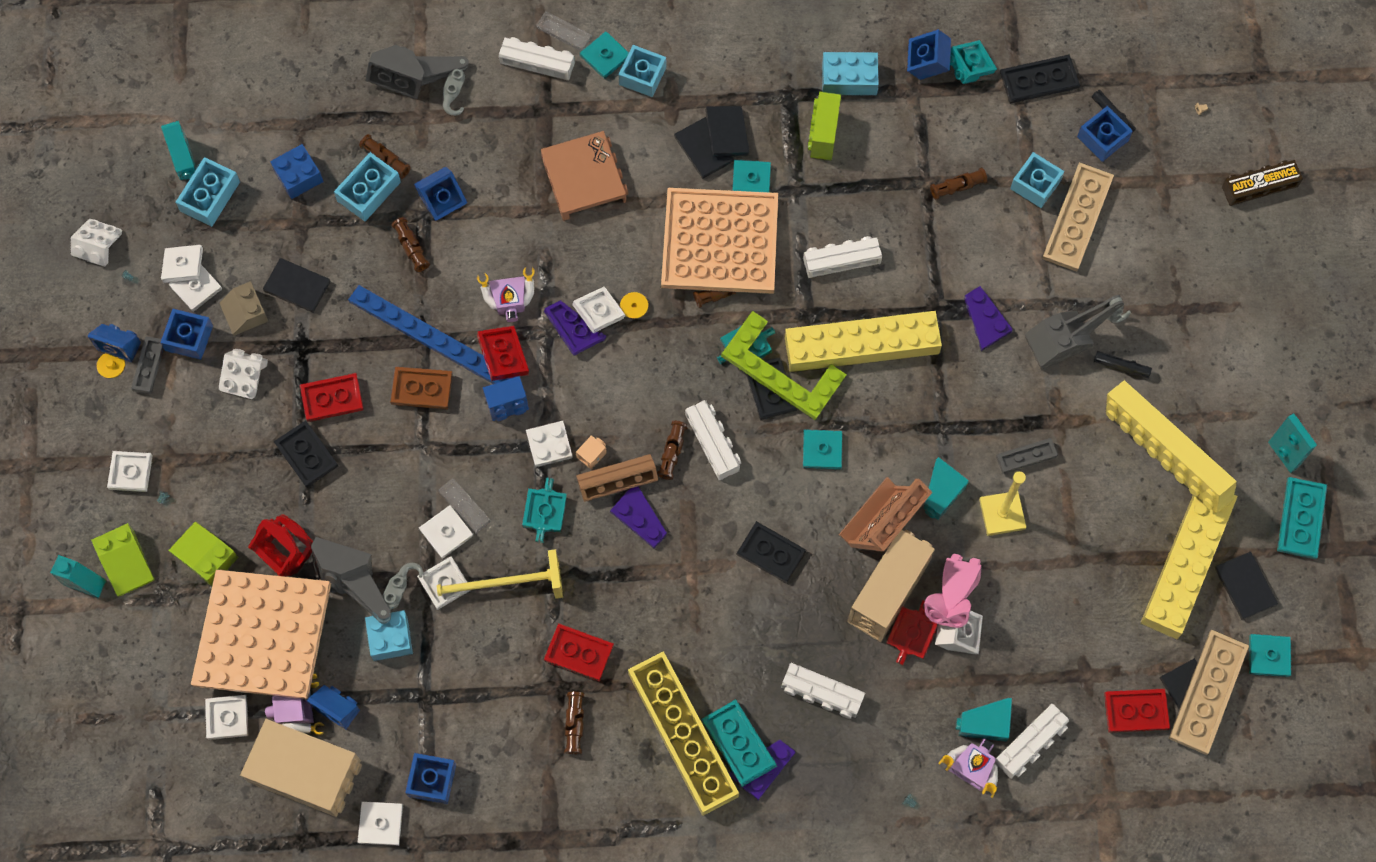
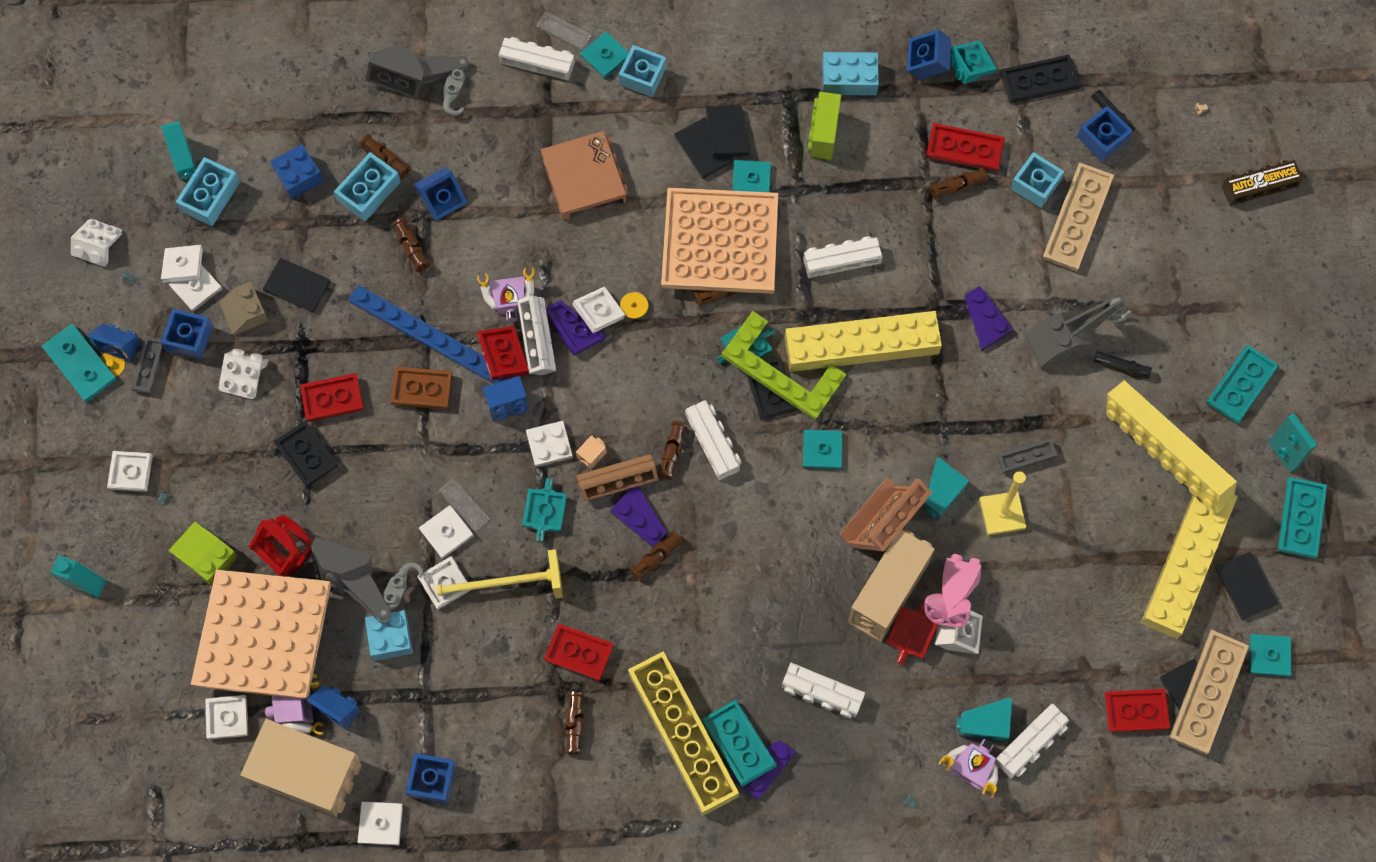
lime slope [91,523,155,597] -> none
black tile [736,521,807,584] -> none
none -> teal plate [42,323,117,402]
none -> white brick [517,296,556,375]
none -> reddish brown piece [629,530,684,582]
none -> red plate [926,123,1005,172]
none -> teal plate [1205,344,1279,425]

